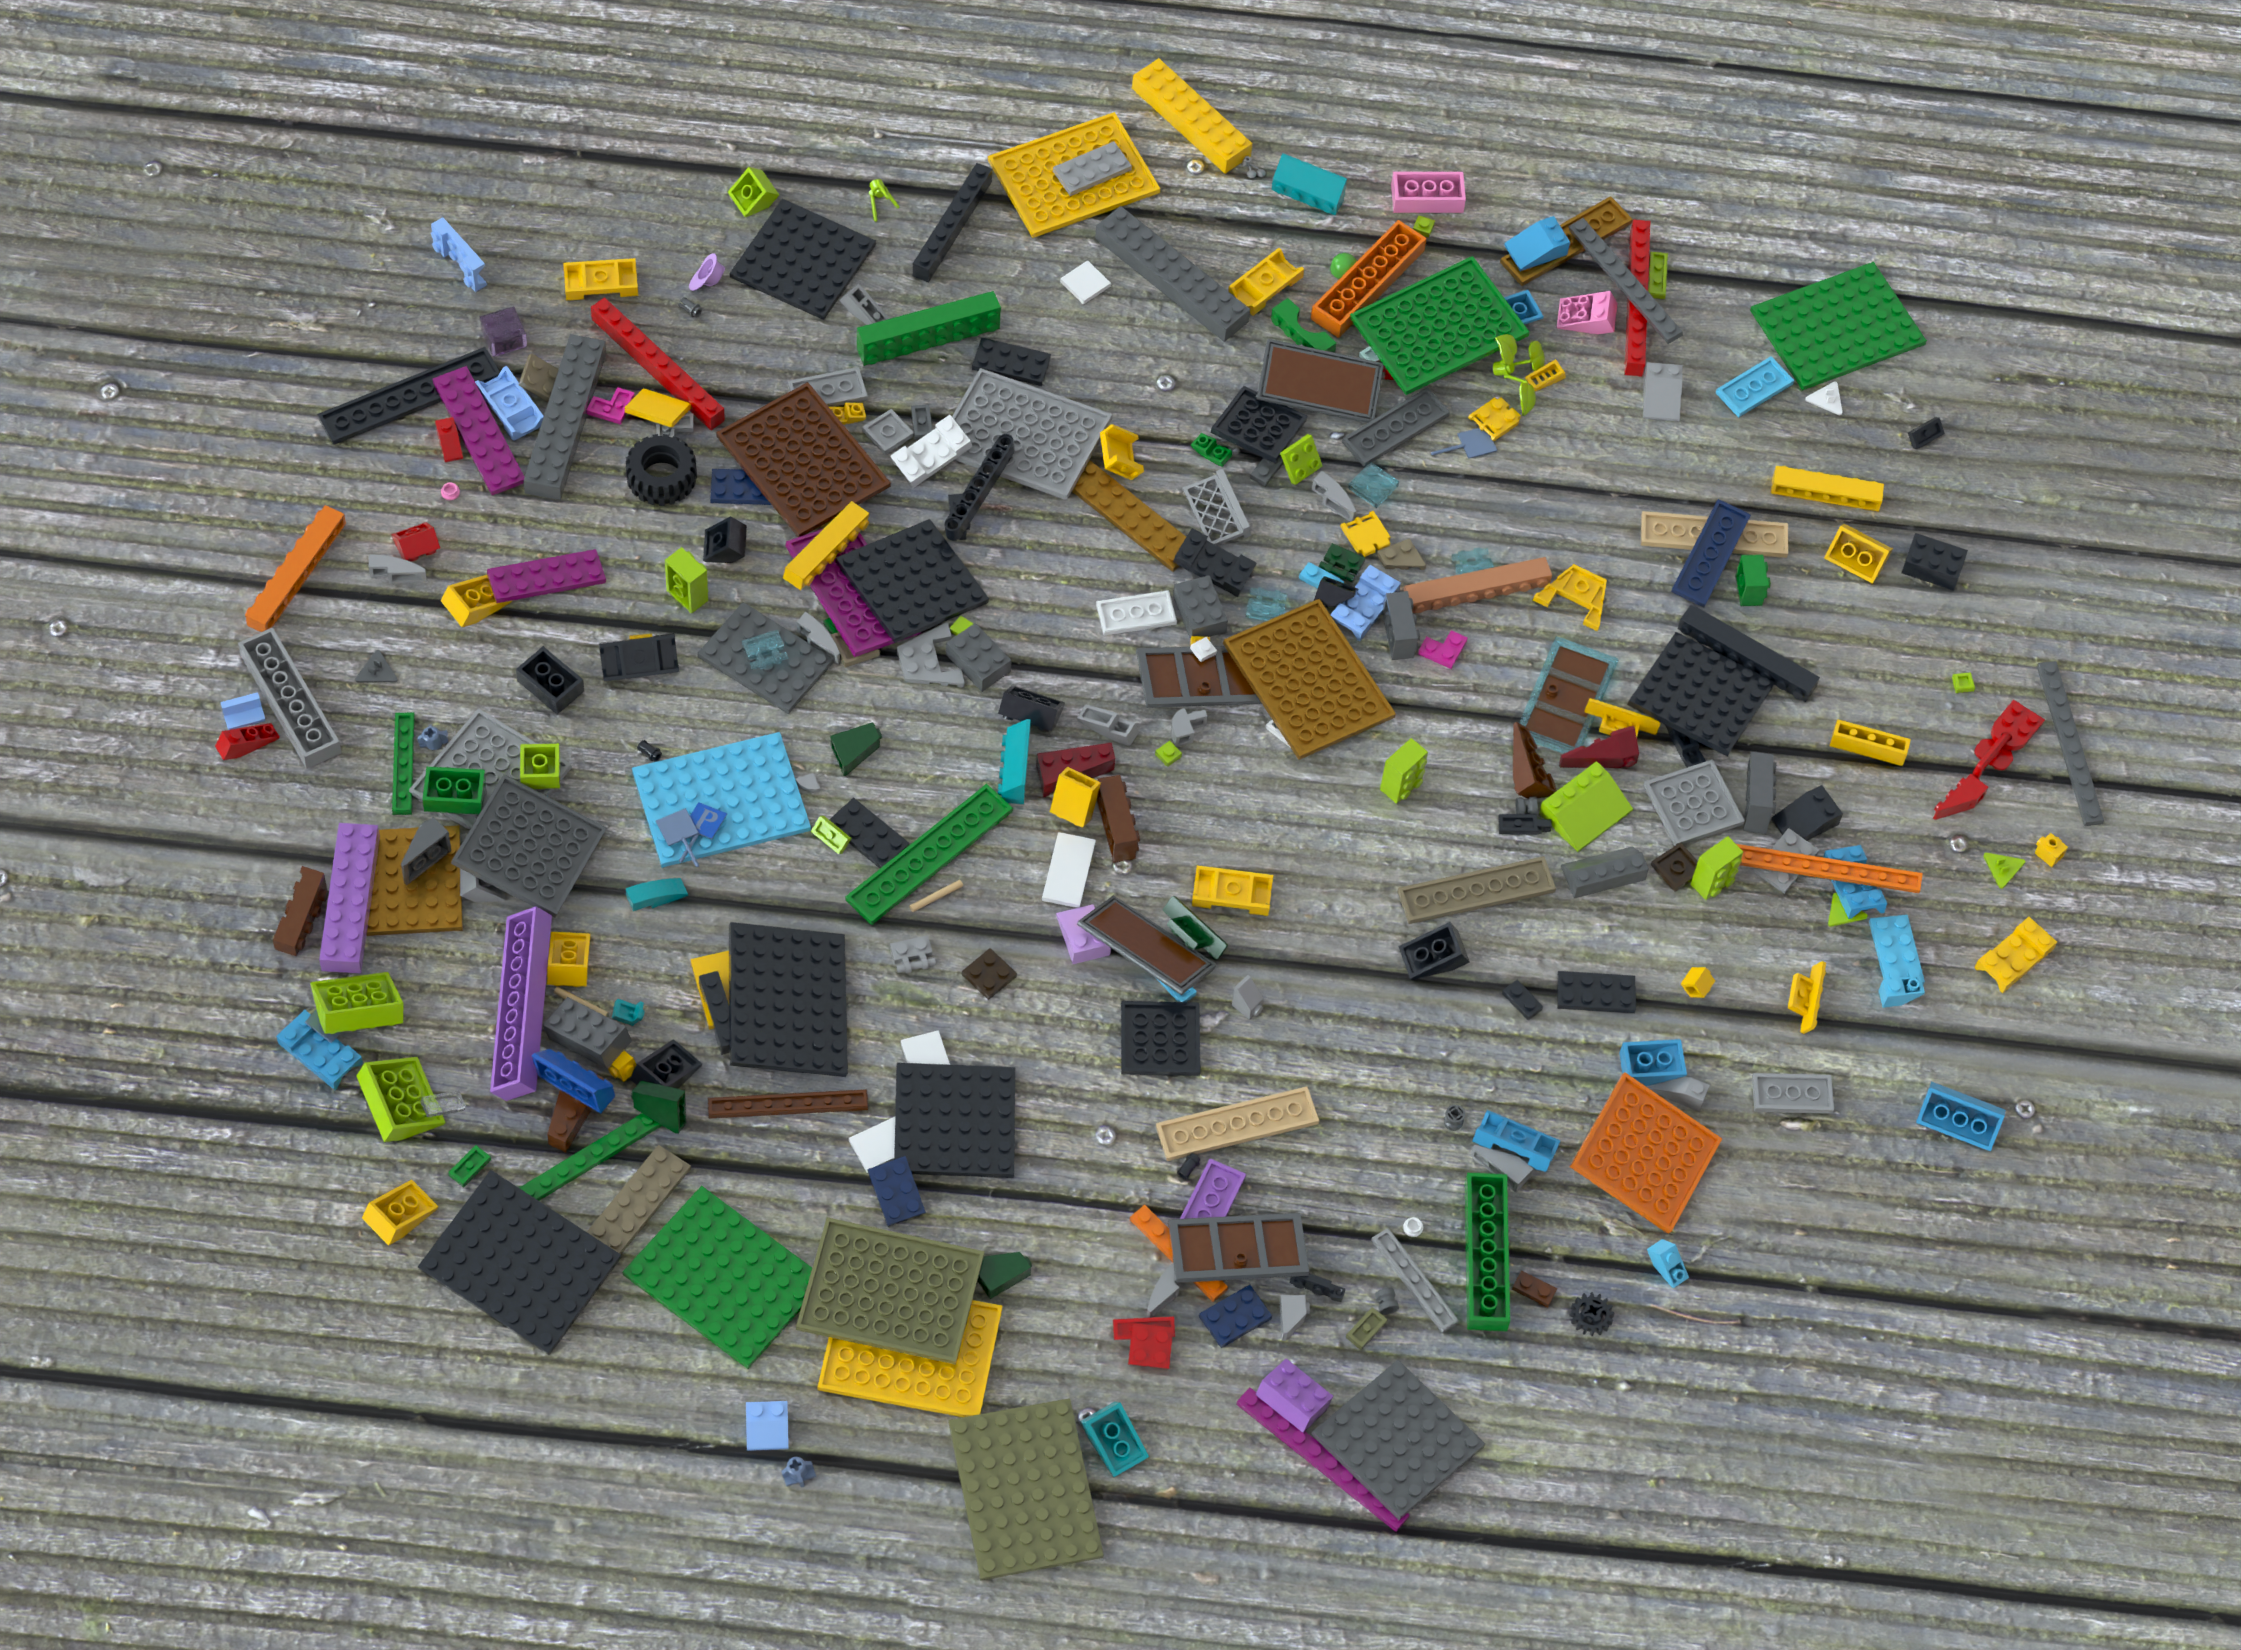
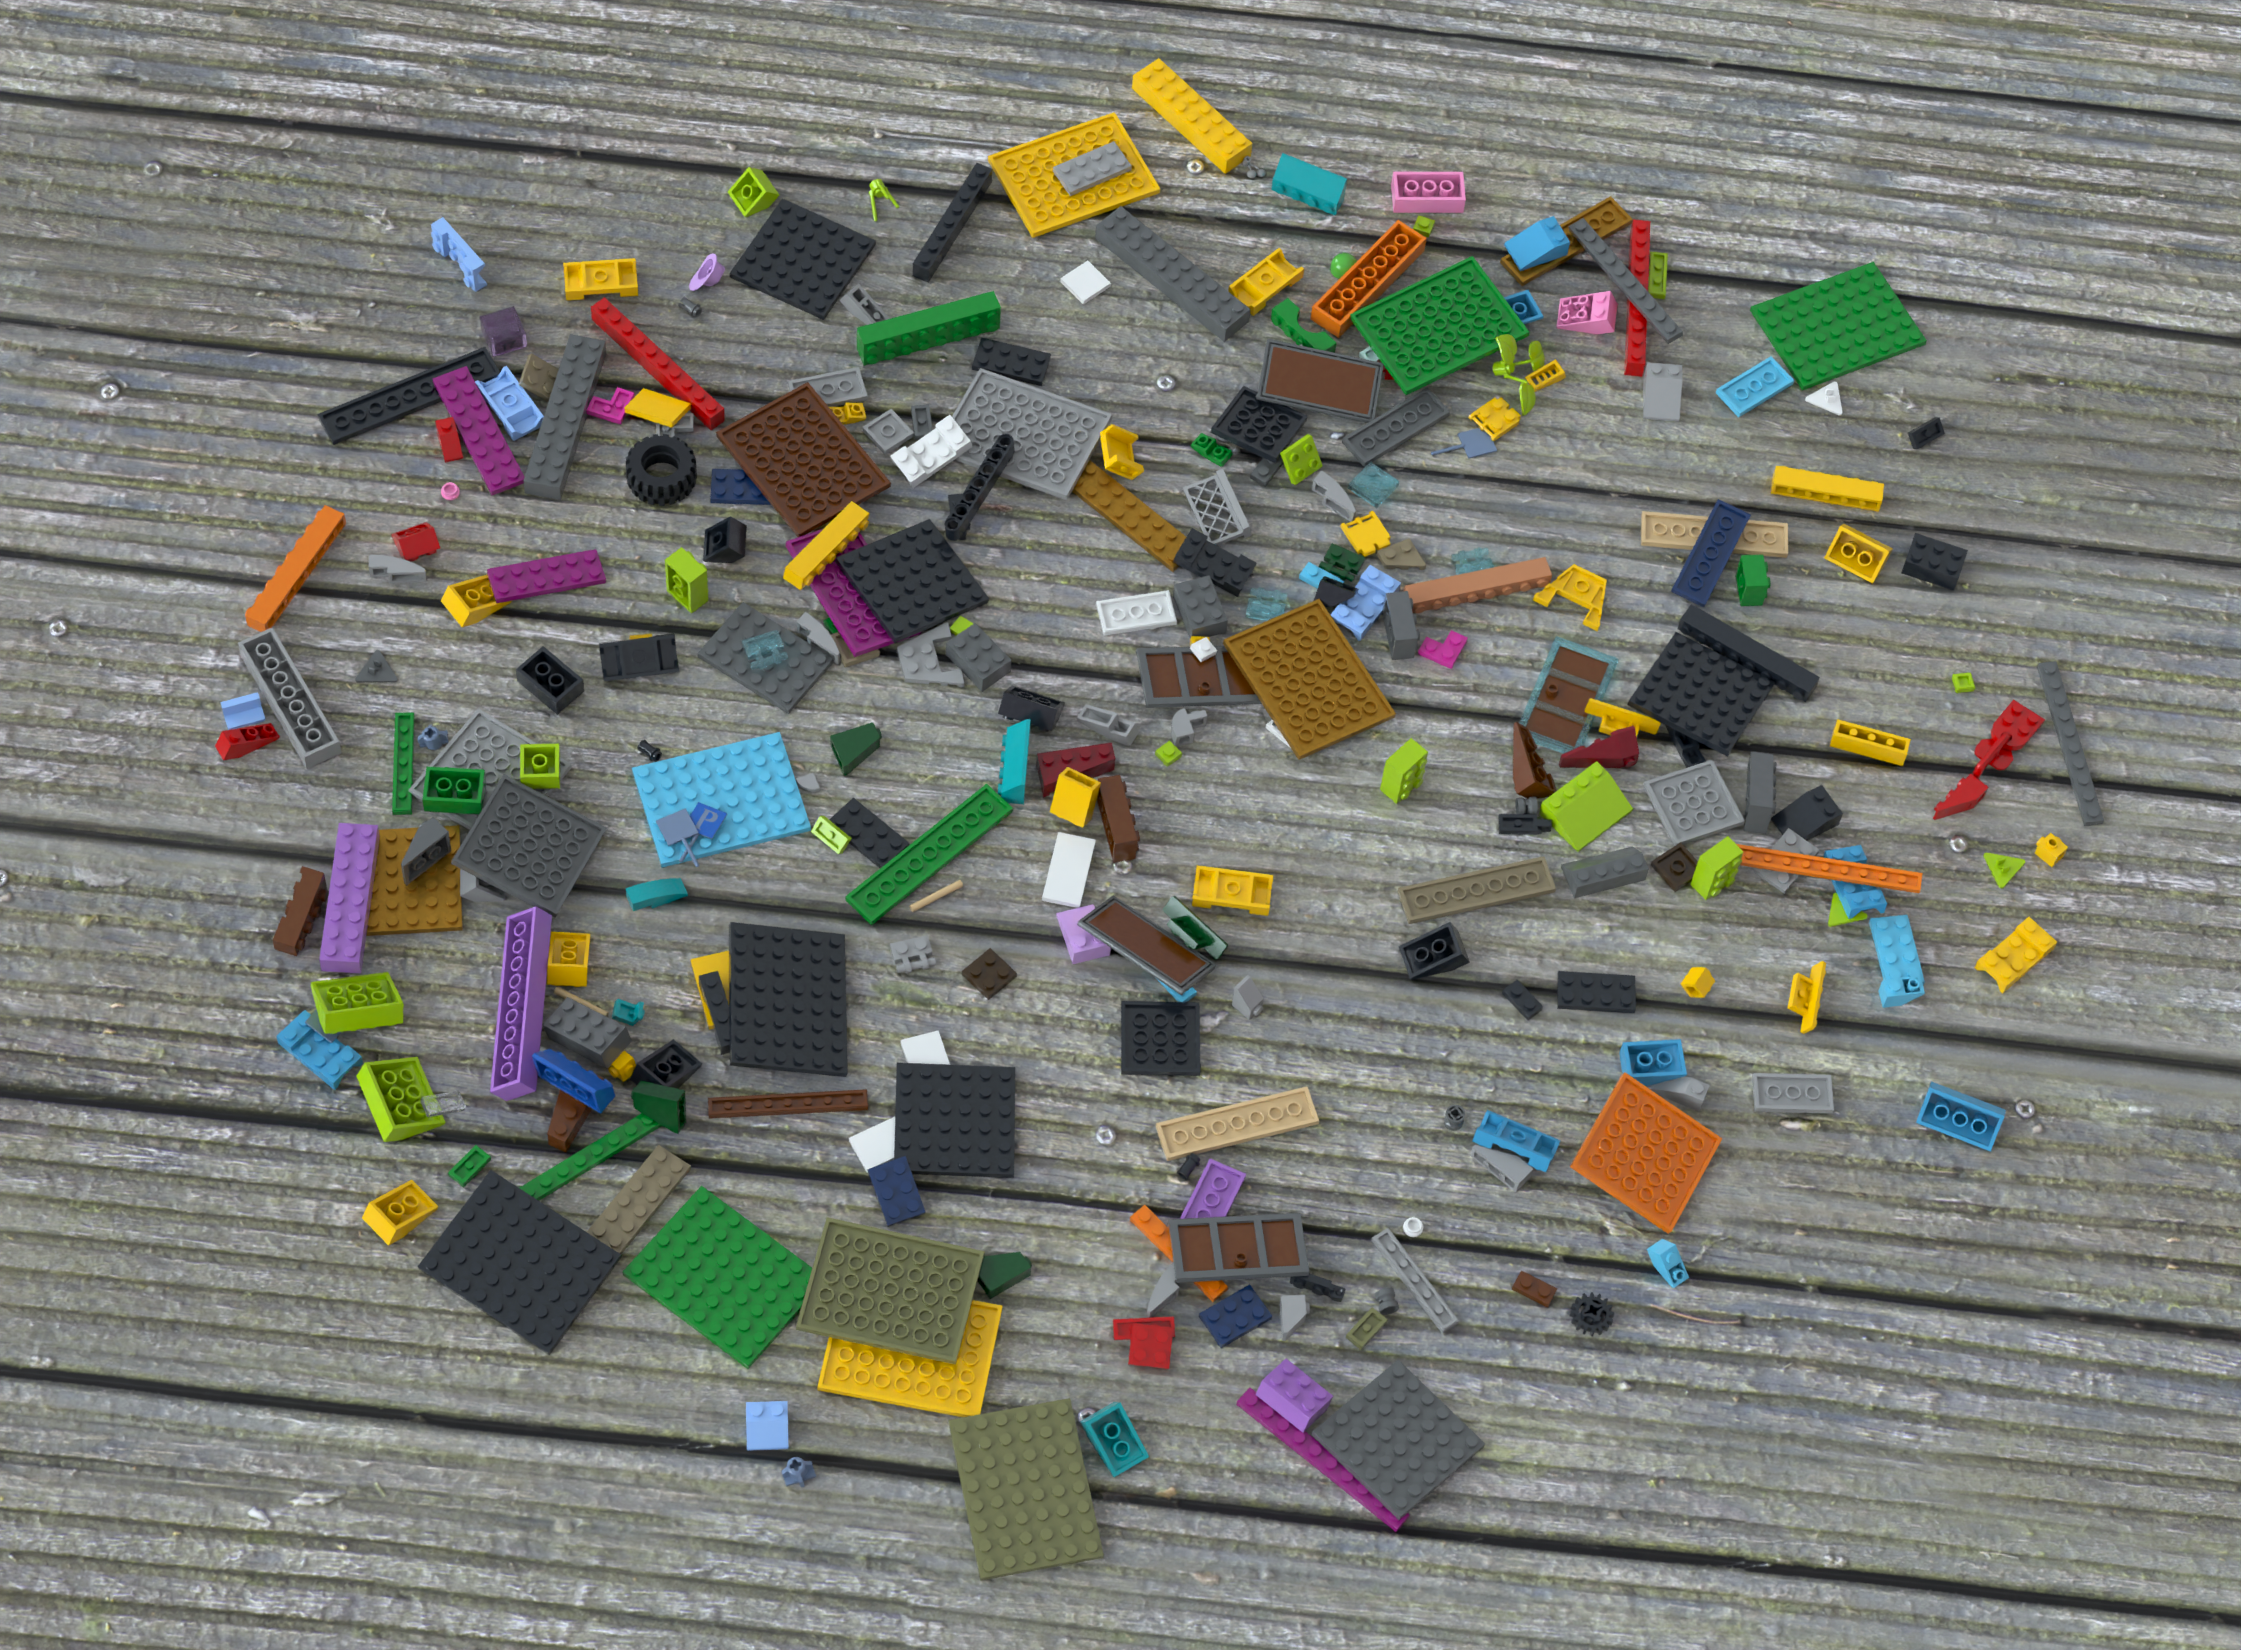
green brick [1465,1173,1510,1331] -> none

